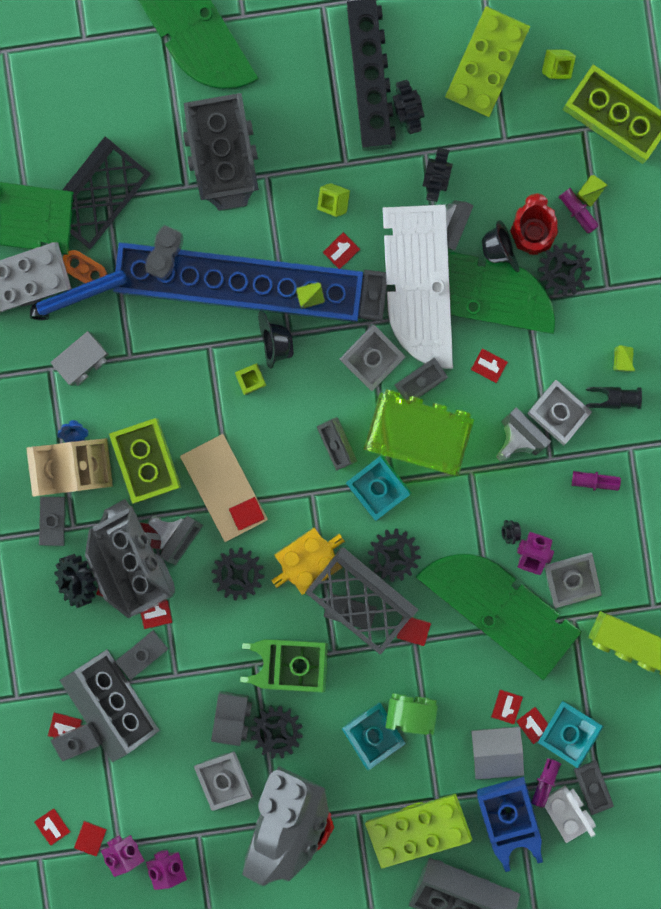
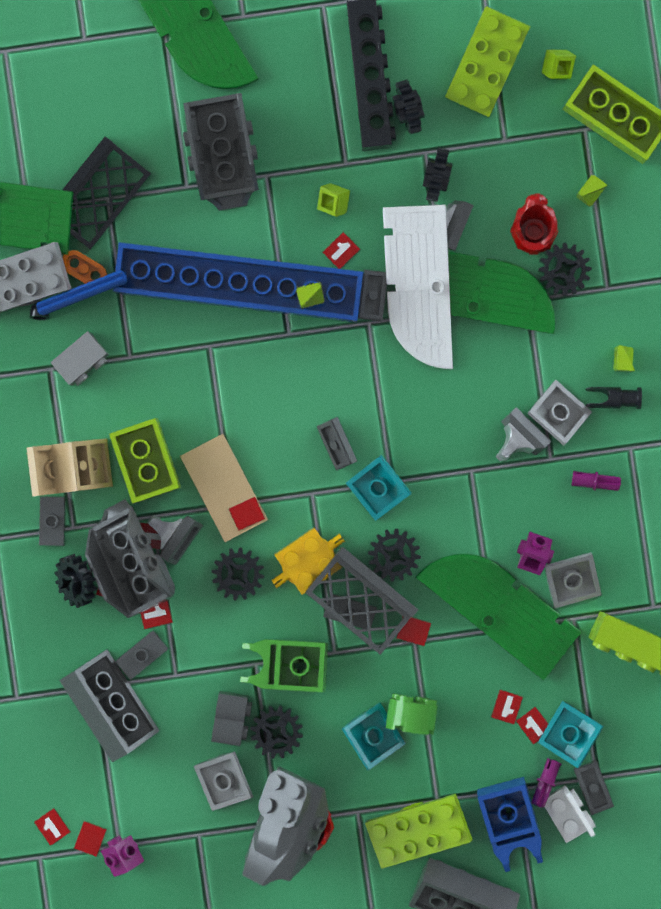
red sticker [48,713,82,737] -> none
dark grey plate [51,722,103,762] -> none
blue plant [57,420,89,443] -> none
dark grey brick [145,225,183,280] -> none
magenta brick [146,850,187,890] -> none
lime slope [235,363,267,395] -> none
black piece [258,310,294,369] -> none
light grey slope [340,324,405,391] -> none
clear neon green windscreen [363,389,474,476] -> none
dark grey plate [394,357,448,405] -> none
red sticker [471,348,508,383] -> none
light grey slope [471,726,524,779] -> none
black piece [482,220,520,273] -> none
black plate [501,520,521,545] -> none
magenta axle [558,188,599,234] -> none

